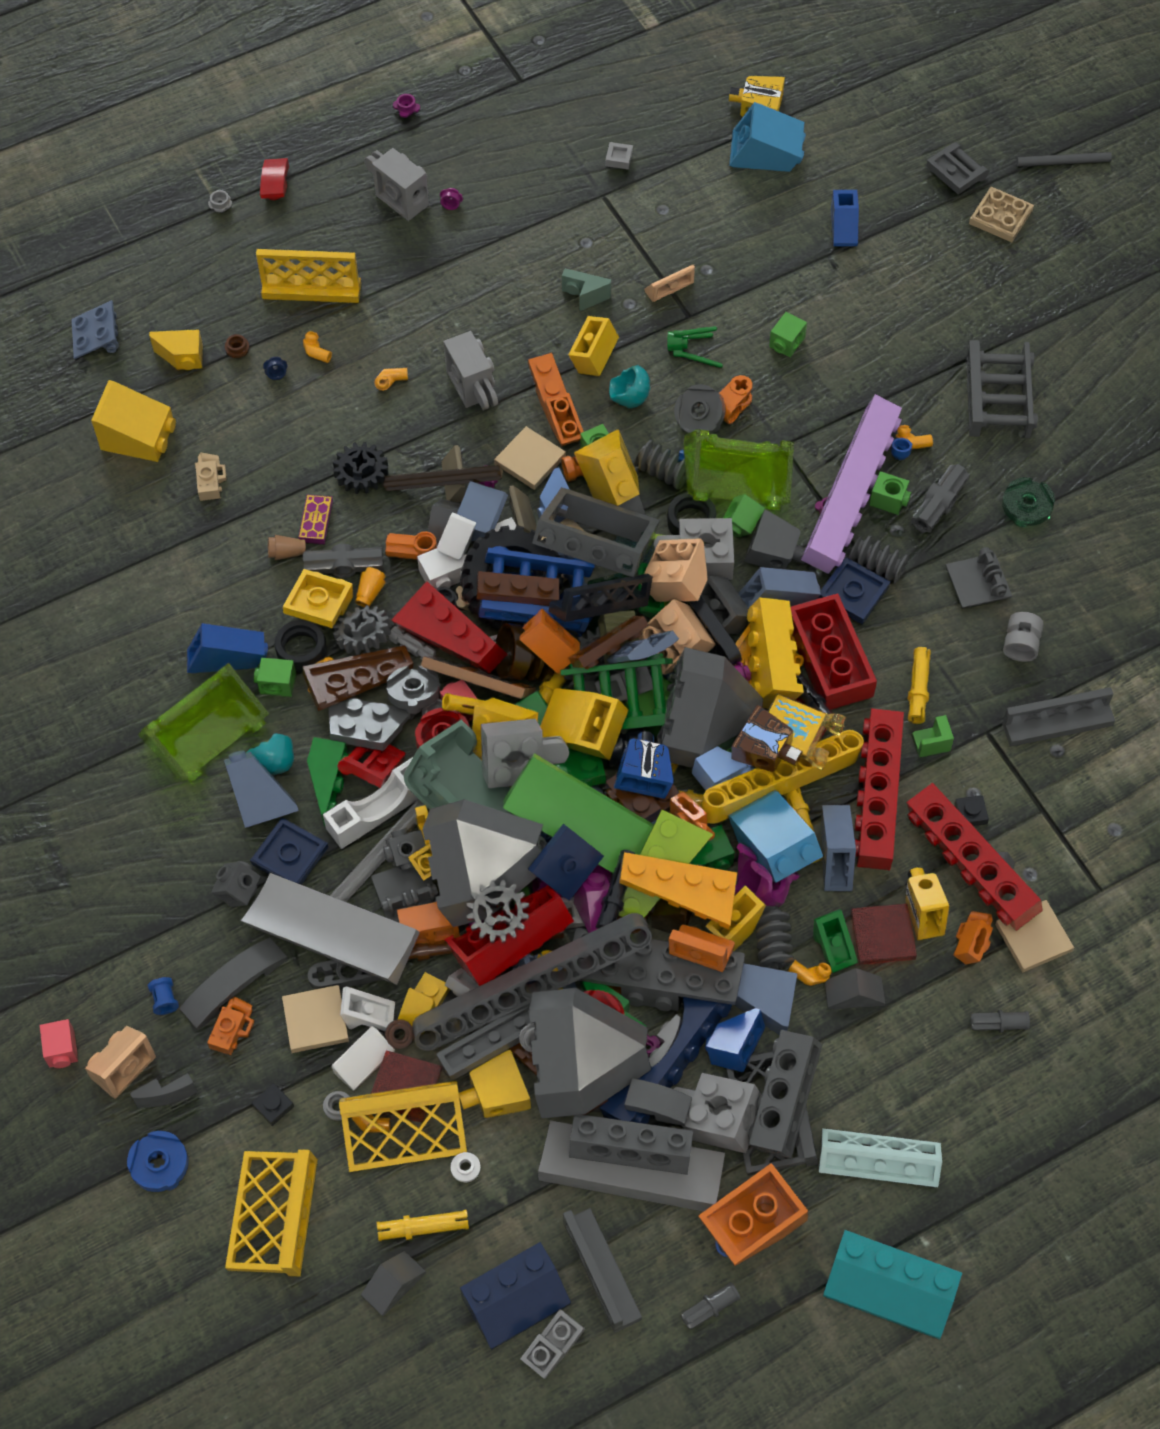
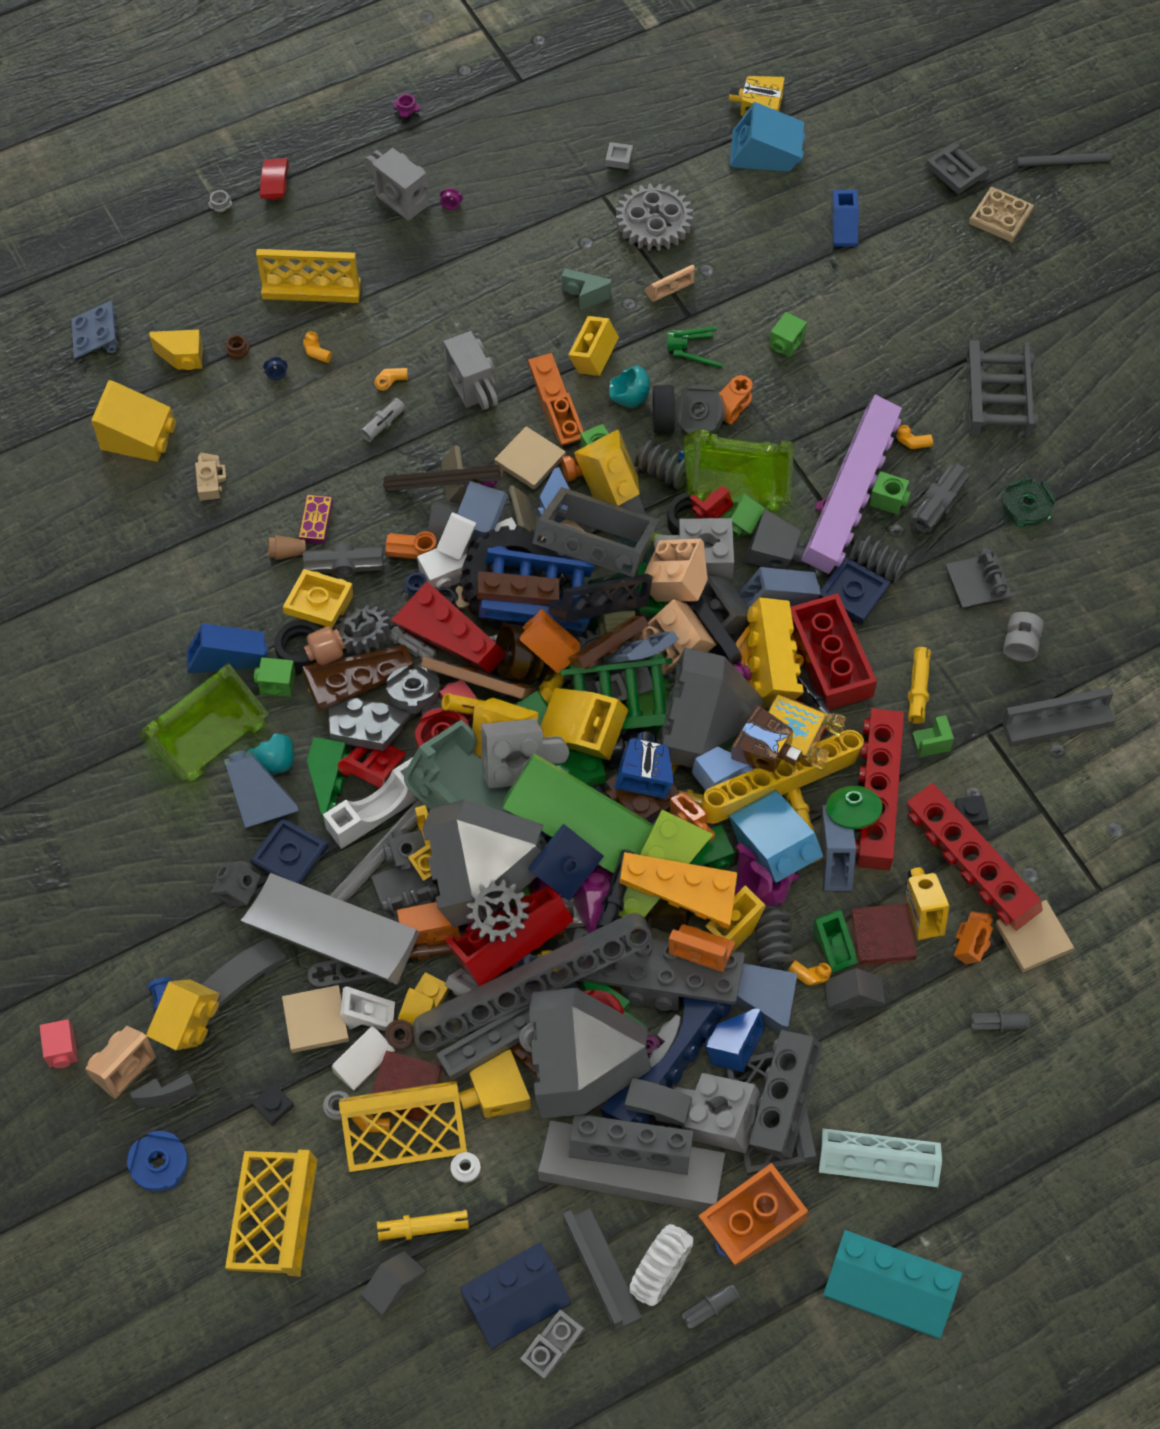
orange piece [207,996,255,1055] -> none
black gear [333,442,389,494] -> none
light orange cone [355,567,386,608] -> none
blue hinge [891,438,912,460] -> none
none -> yellow brick [146,979,220,1050]
none -> nougat head [304,626,346,666]
none -> light grey pin [360,398,406,442]
none -> dark blue plate [404,572,427,596]
none -> light grey gear [616,184,693,251]
none -> white gear [630,1224,693,1306]
none -> black tyre [653,385,675,433]
none -> red bracket [690,485,734,519]
none -> green dish [826,786,882,829]

